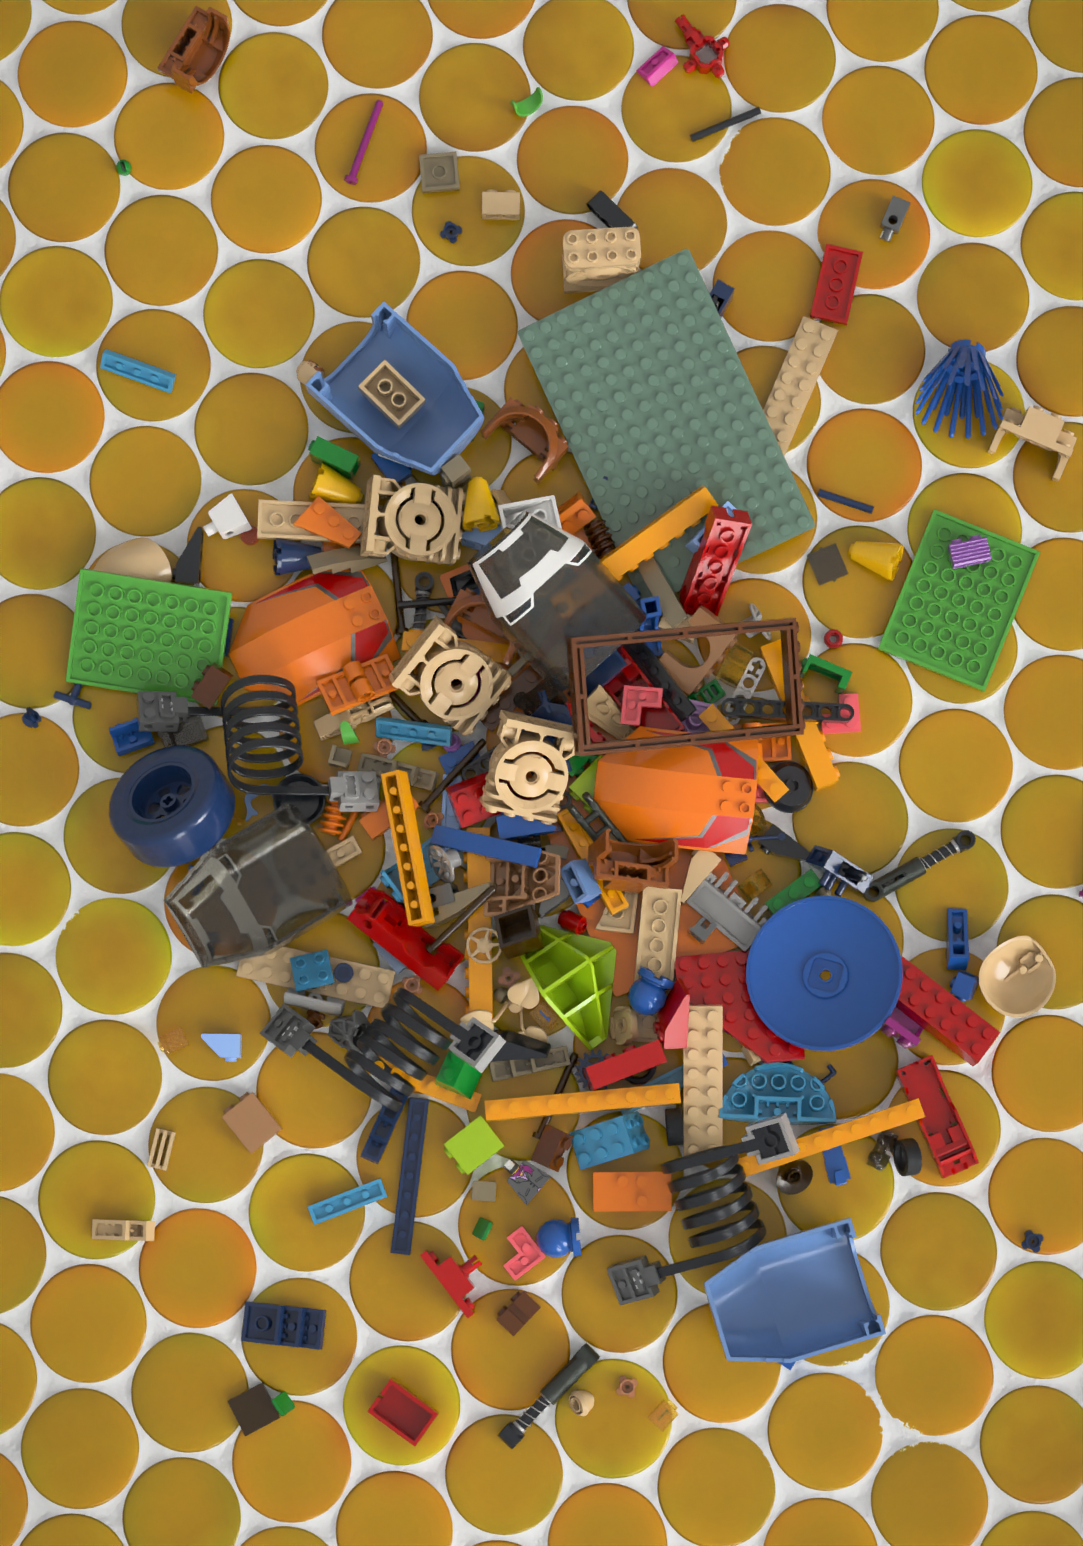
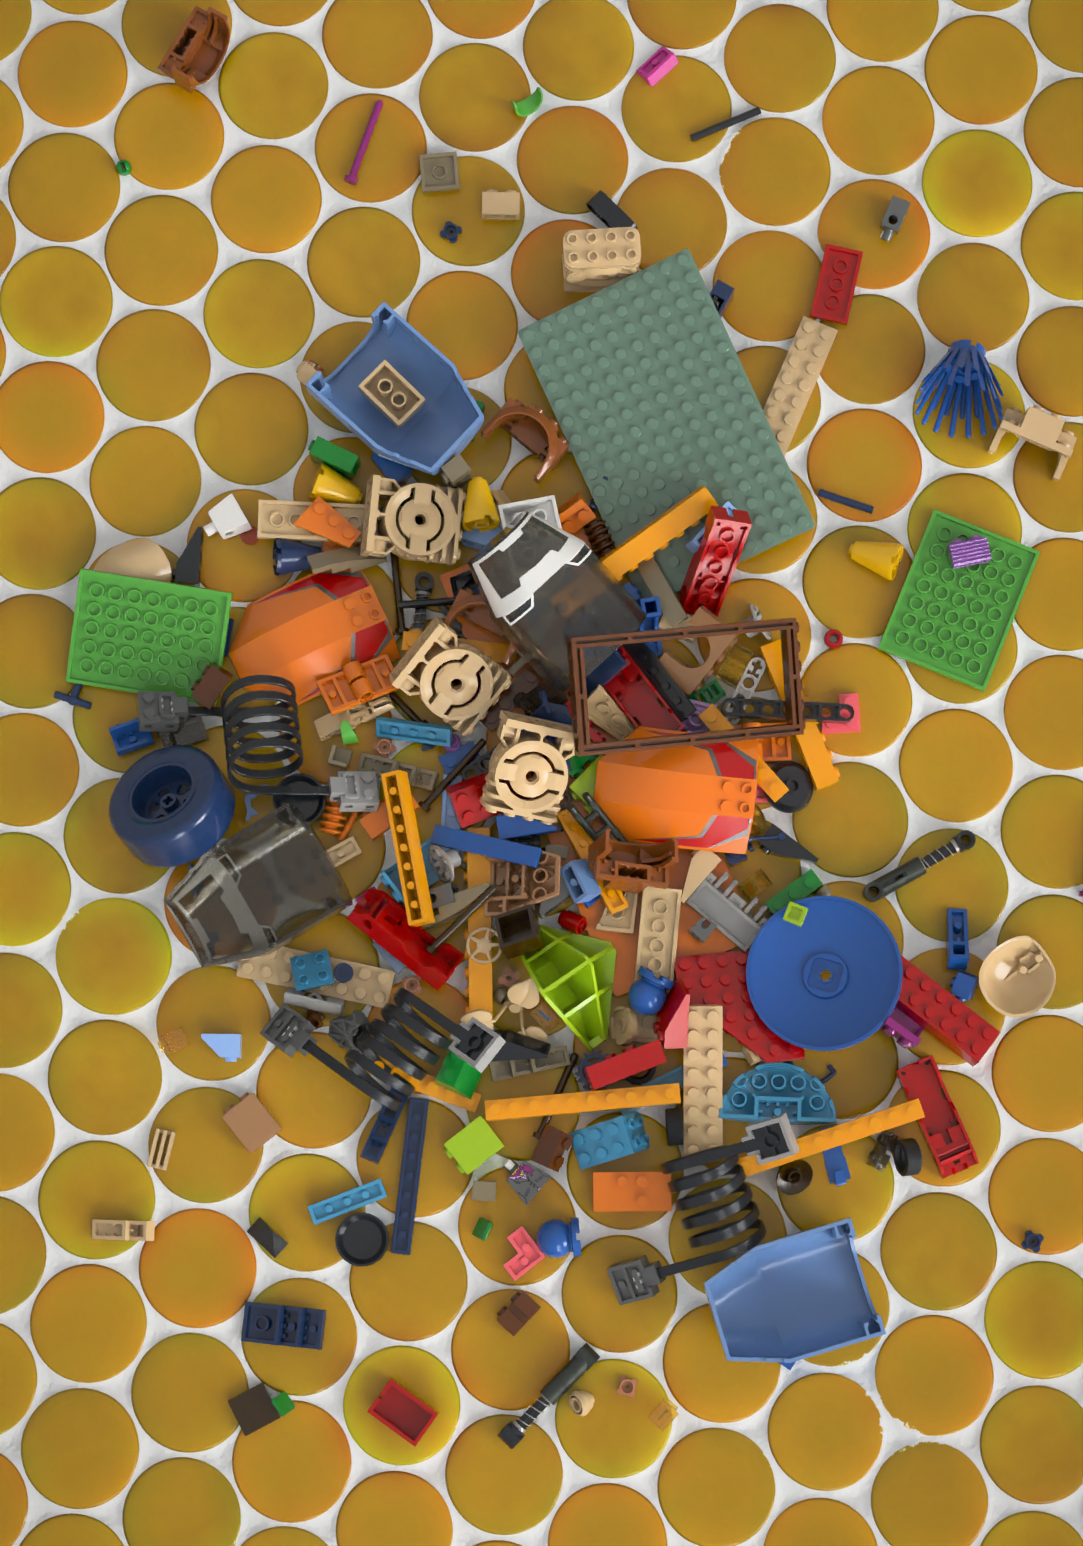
dark blue plate [22,707,41,728] -> none
dark azure plate [100,349,176,393] -> none
red brick [420,1249,482,1318] -> none
nougat plate [424,811,444,829] -> none
coral plate [620,685,663,726] -> none
red piece [675,14,730,78] -> none
green panel [800,654,853,694] -> none
dark blue piece [805,845,873,897] -> none
clear smoke piece [807,543,849,586] -> none
none -> black slope [247,1217,288,1258]
none -> black piece [335,1213,389,1267]
none -> lime plate [783,901,809,927]

